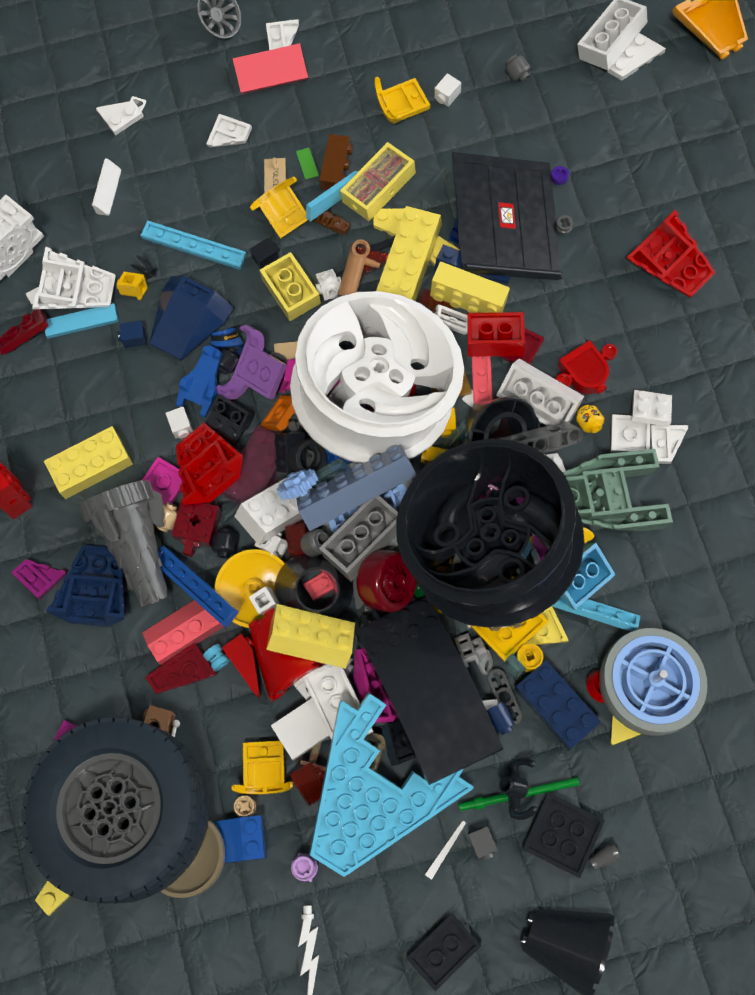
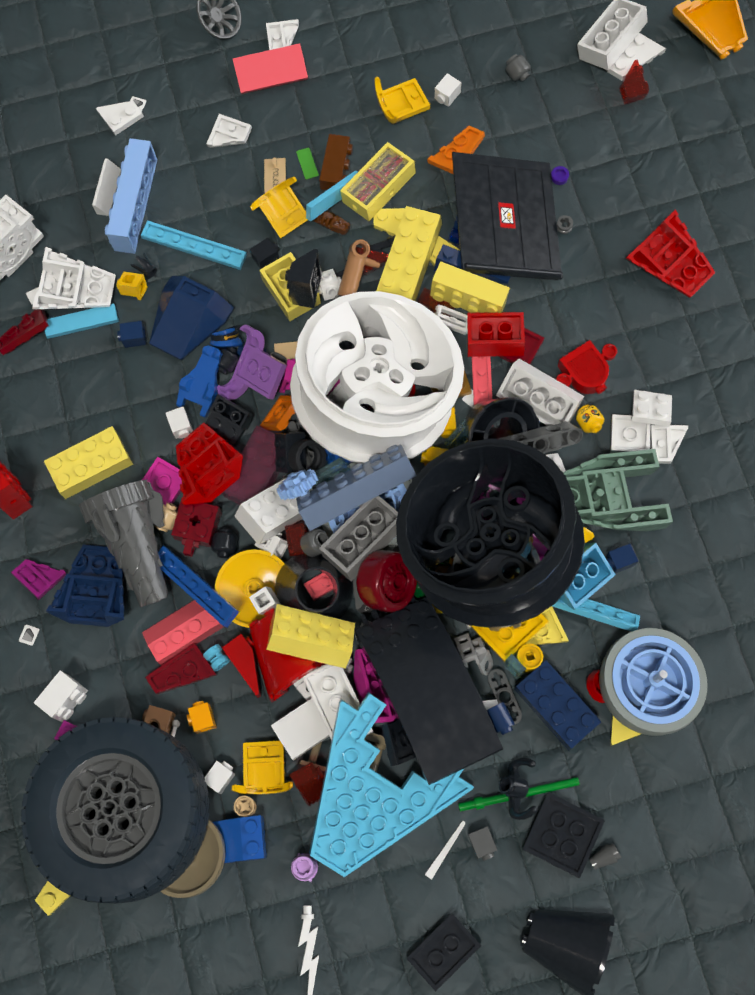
none -> white sticker [19,625,39,646]
none -> white brick [34,670,88,722]
none -> light blue brick [105,138,157,254]
none -> light orange brick [186,701,217,734]
none -> white brick [205,761,235,794]
none -> black slope [285,249,322,308]
none -> orange wing [427,126,485,175]
none -> dark blue brick [606,544,638,573]
none -> clear red slope [619,59,649,105]

